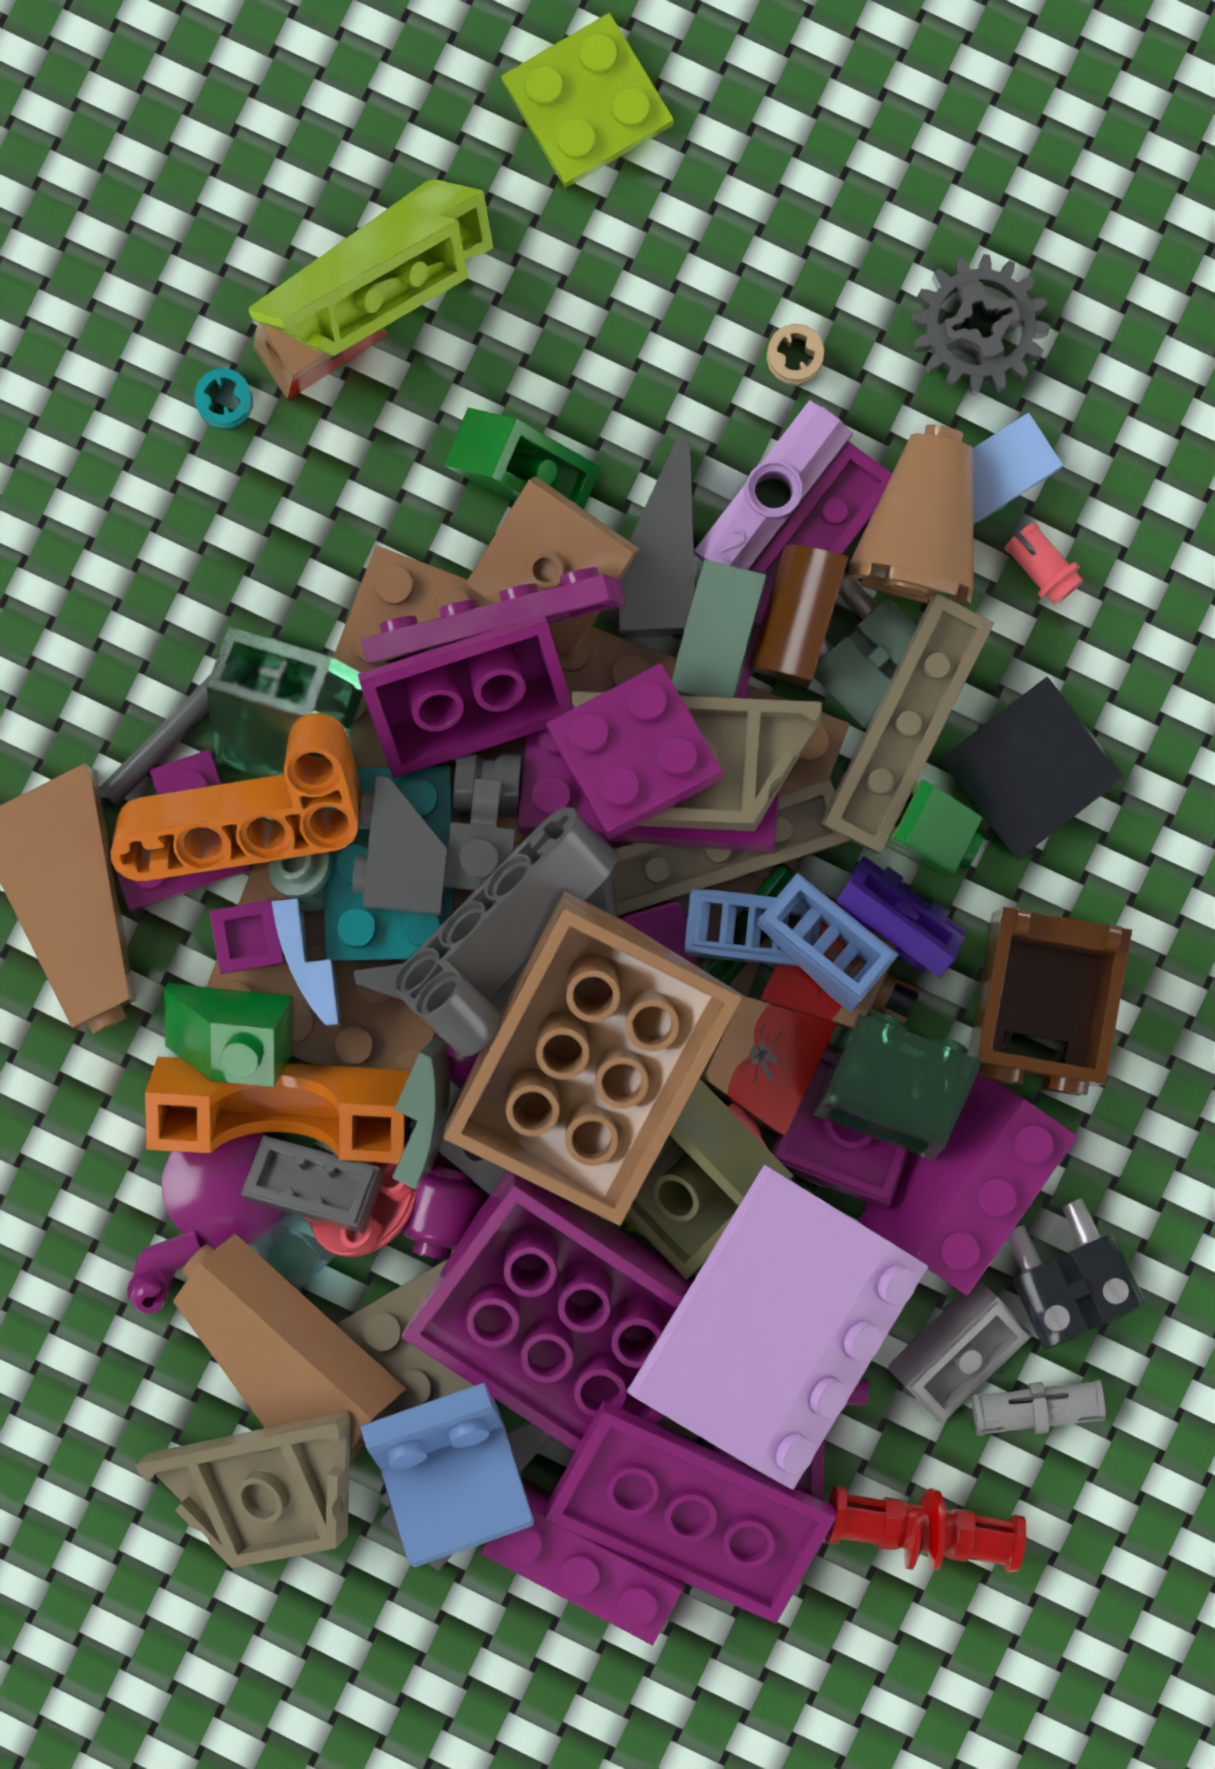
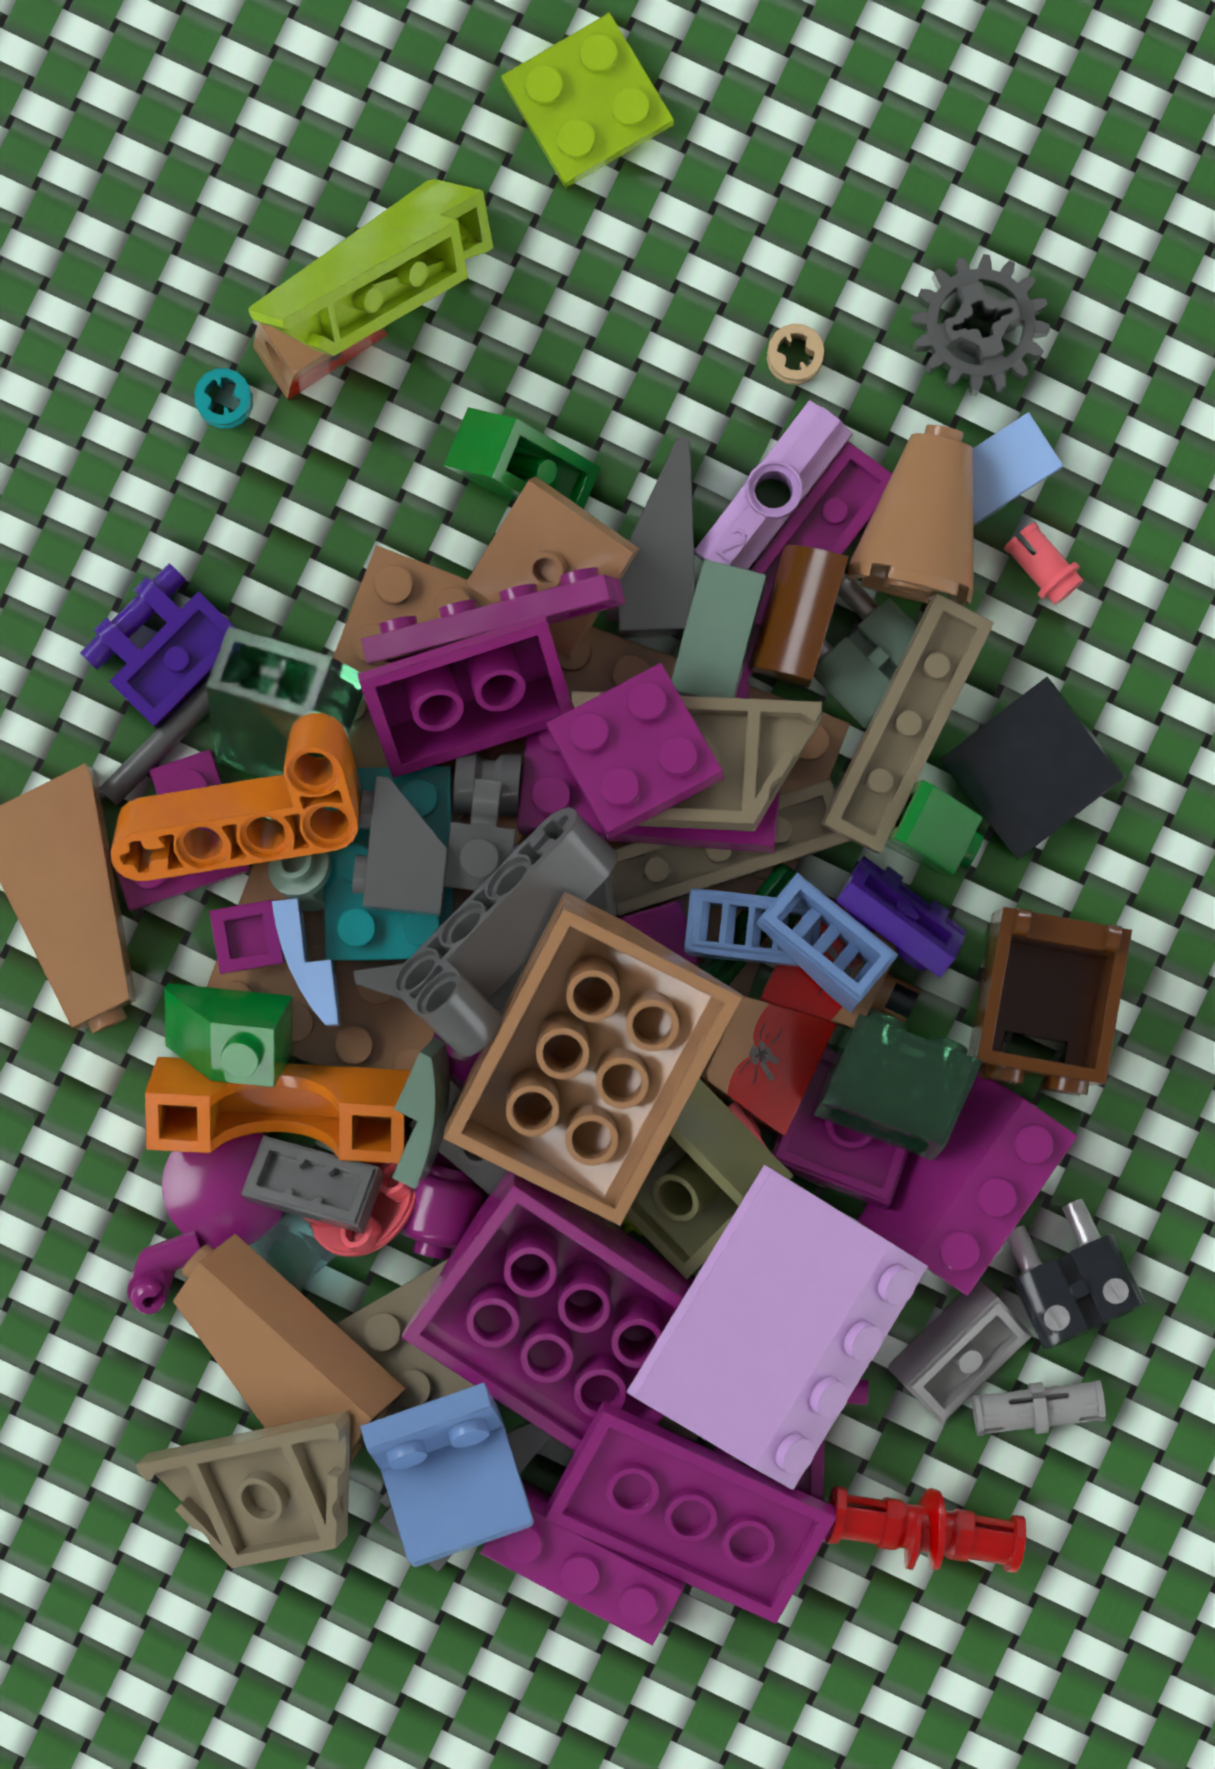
none -> dark purple plate [80,563,246,729]

